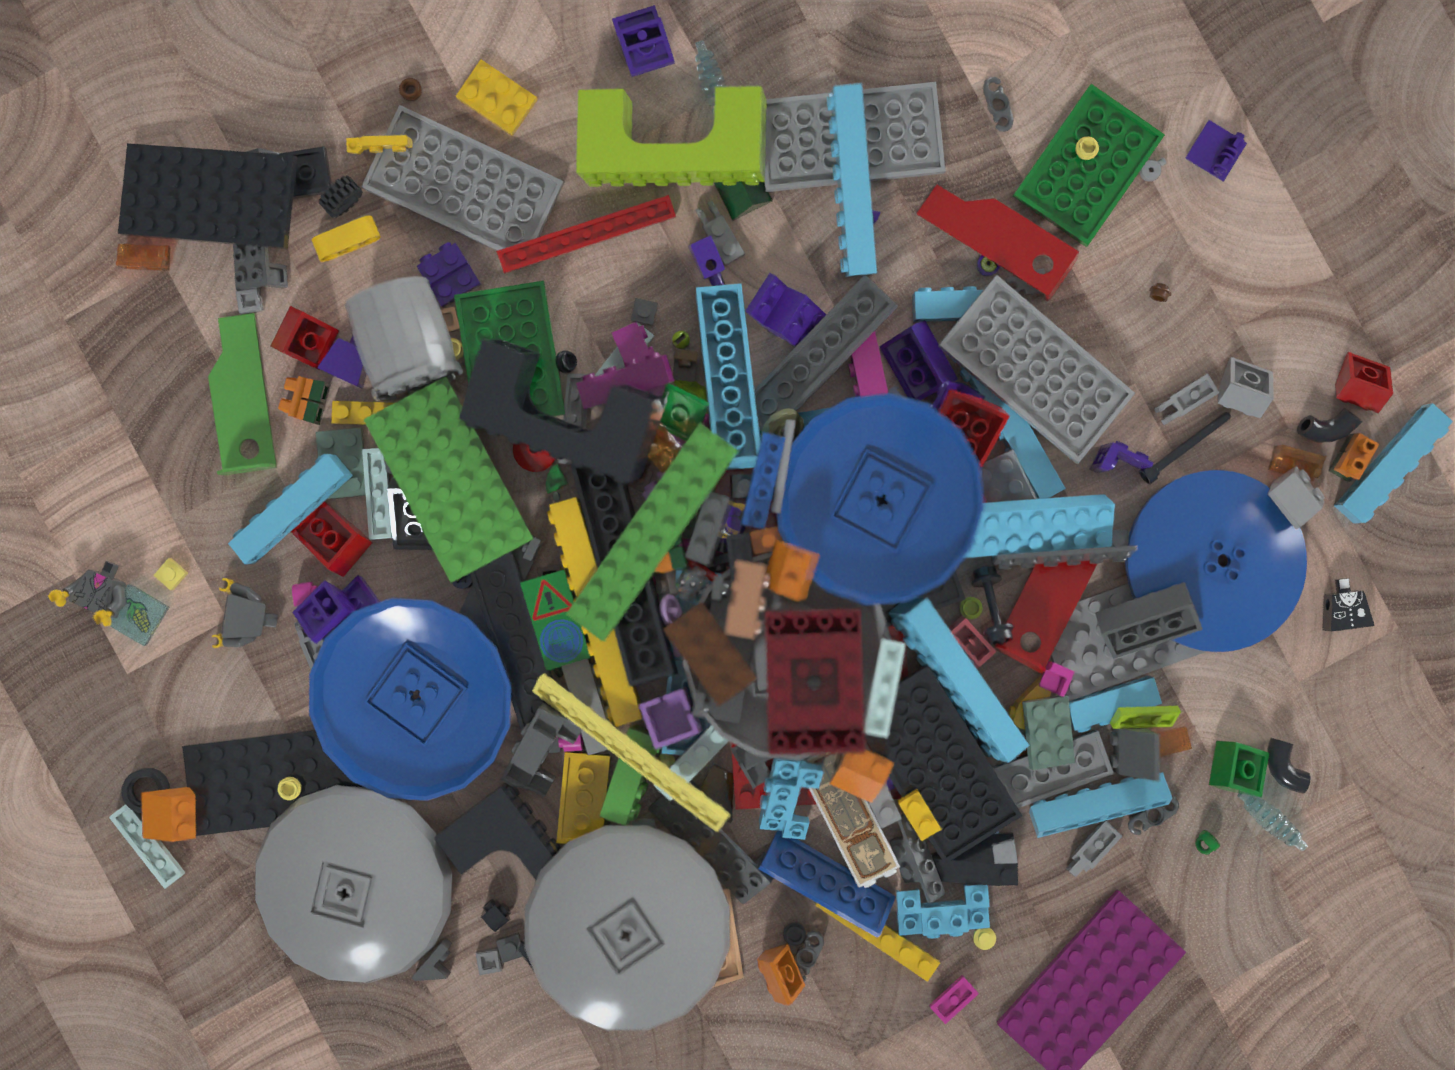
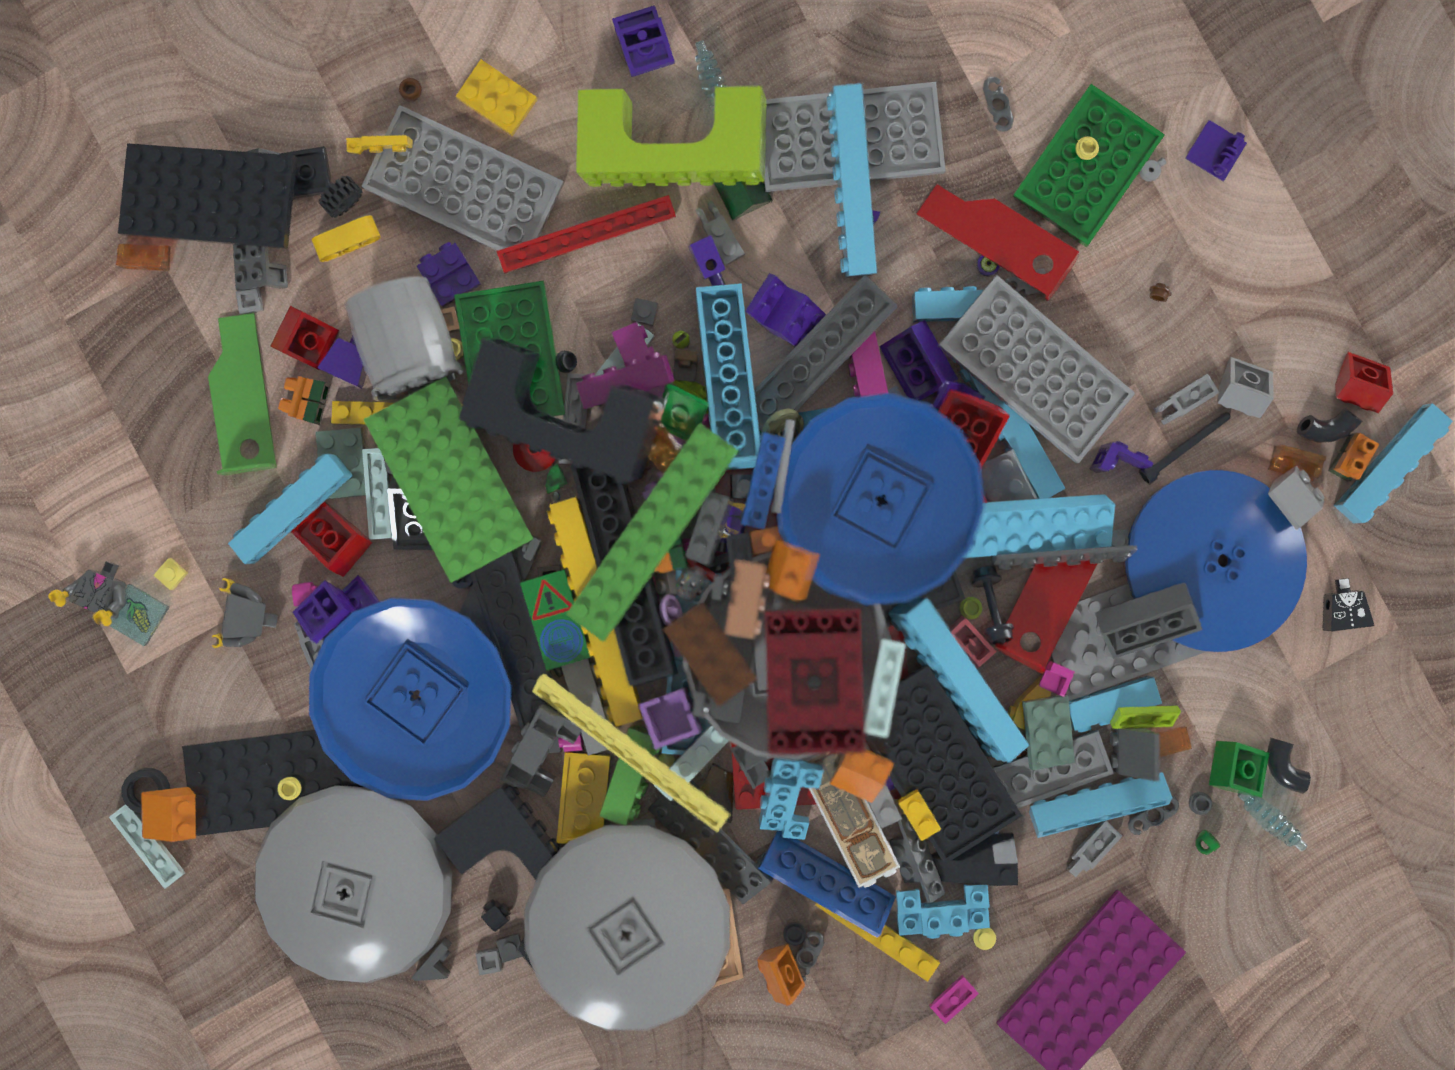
none -> dark grey plate [1189,792,1212,815]

